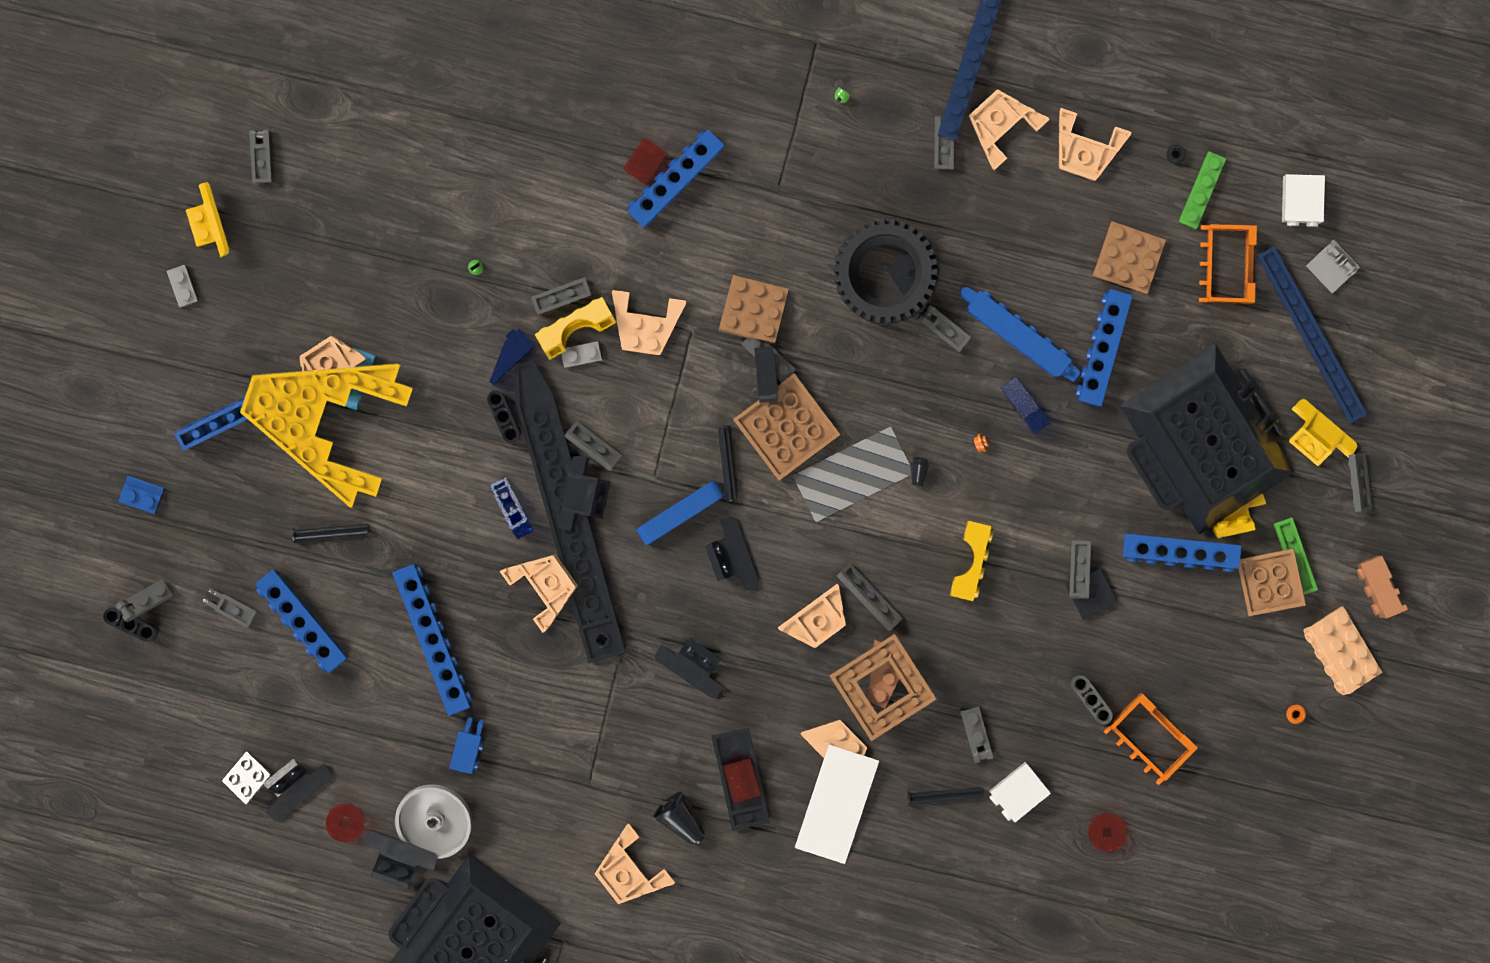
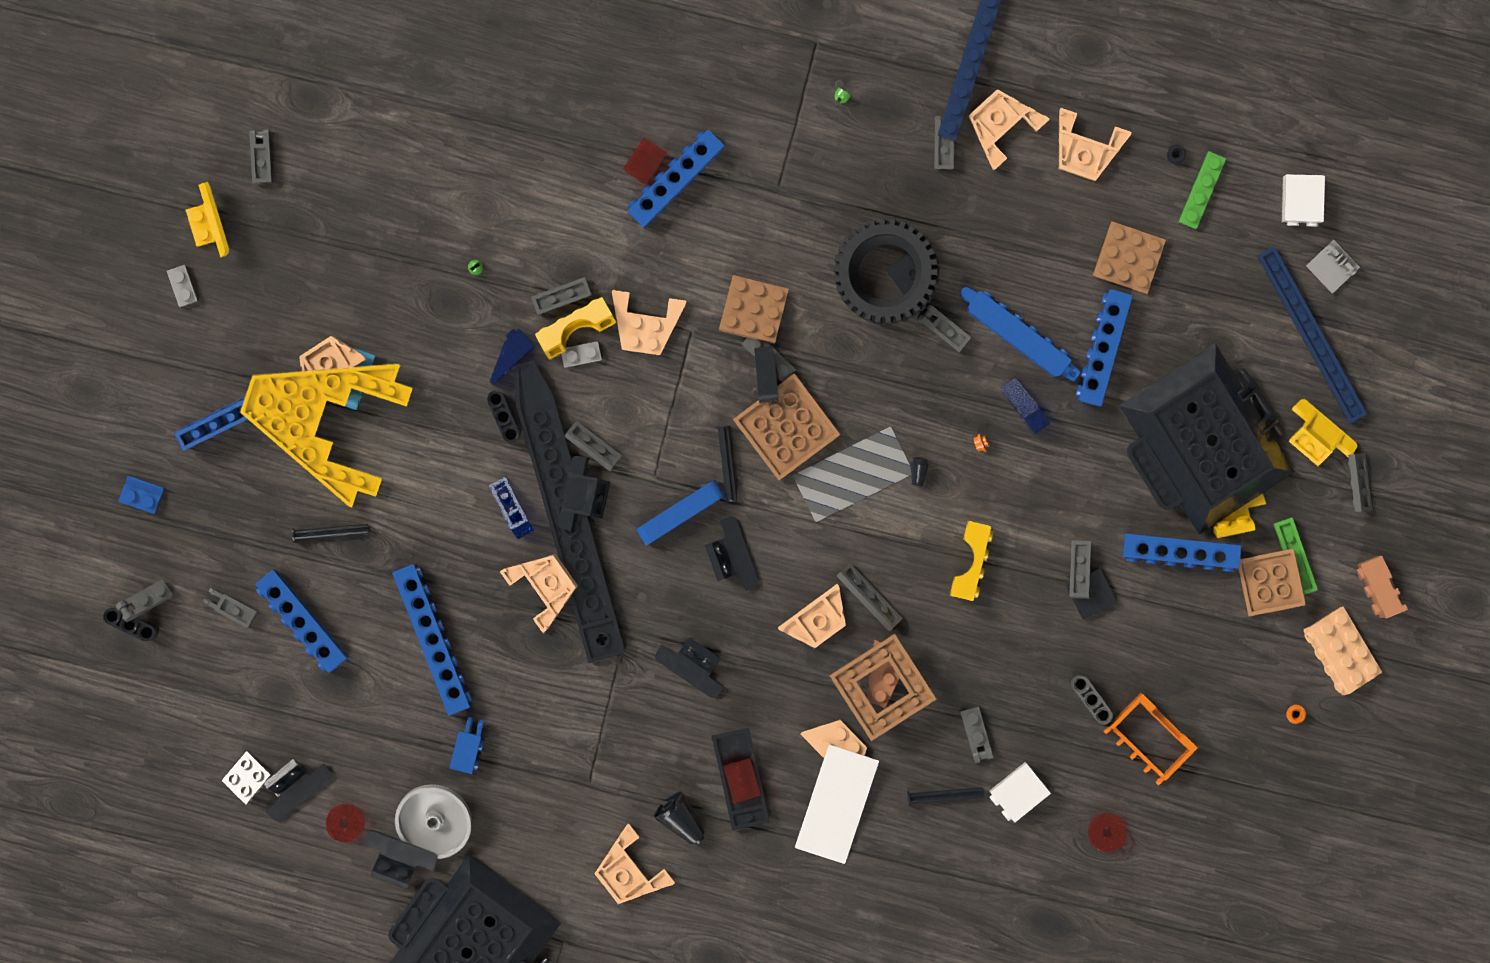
orange hinge [1199,224,1257,304] -> none

